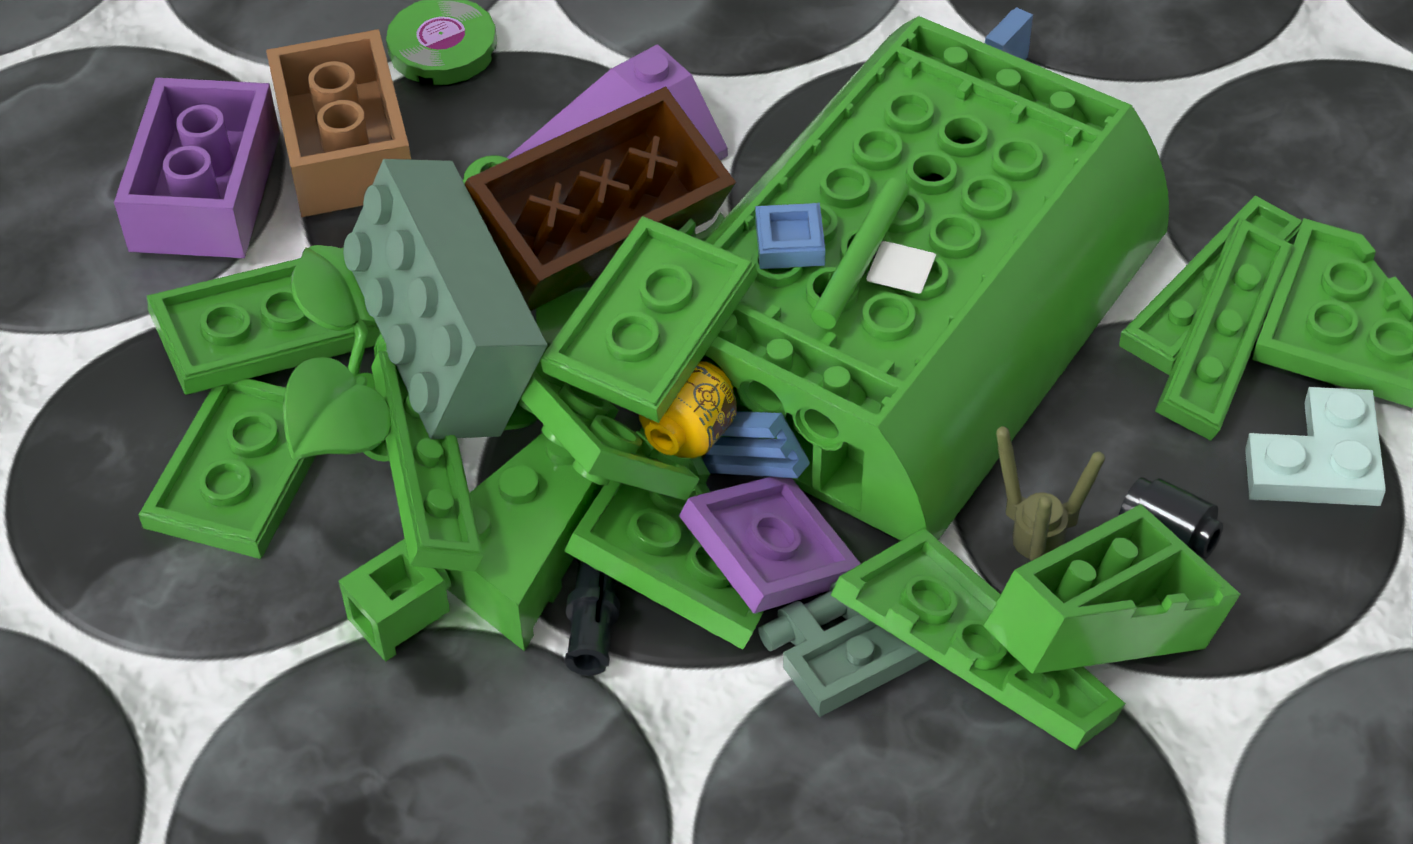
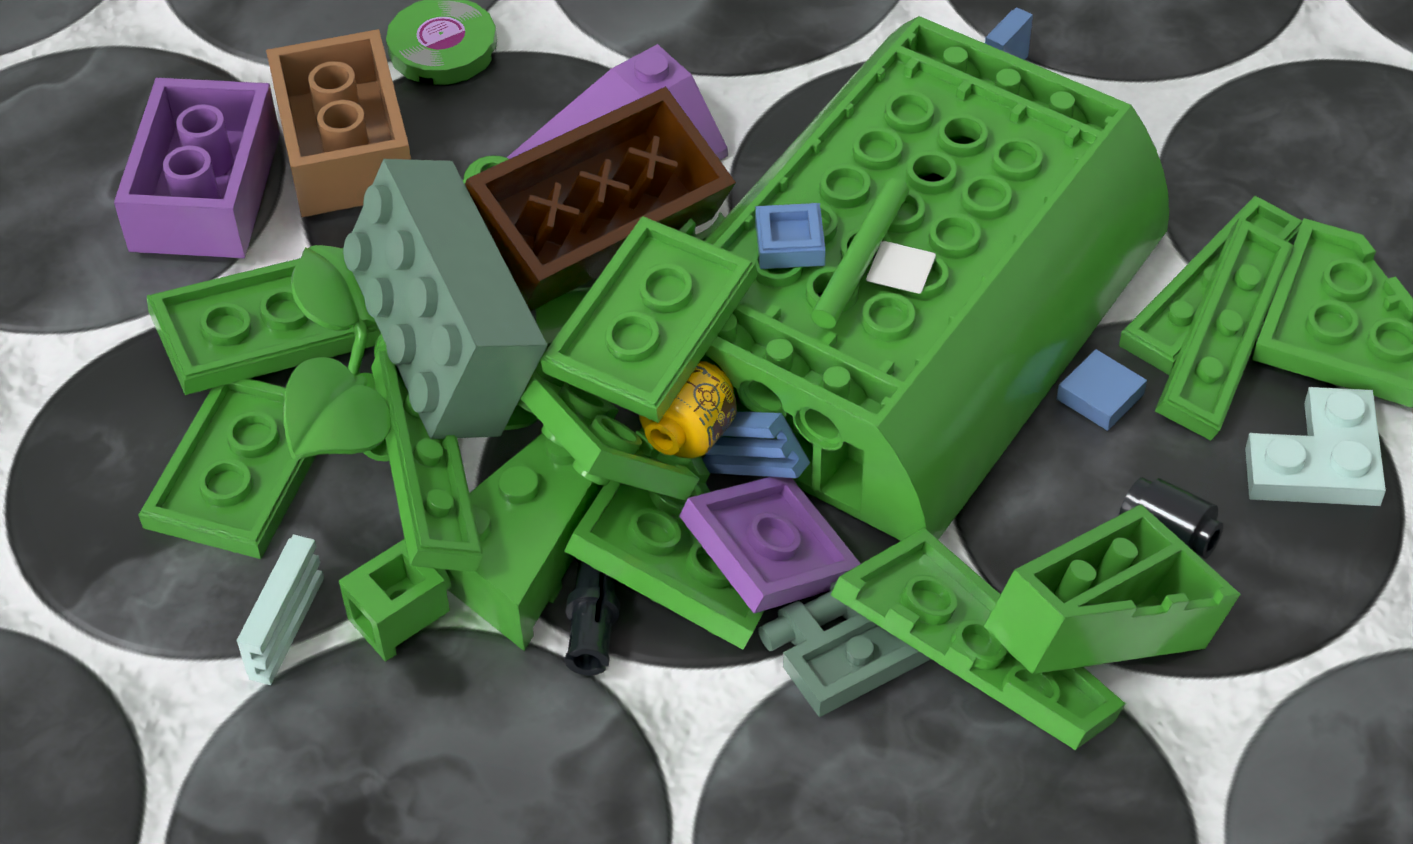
olive plant [996,426,1105,561] -> none
none -> light aqua tile [237,534,324,685]
none -> medium blue tile [1057,349,1147,431]

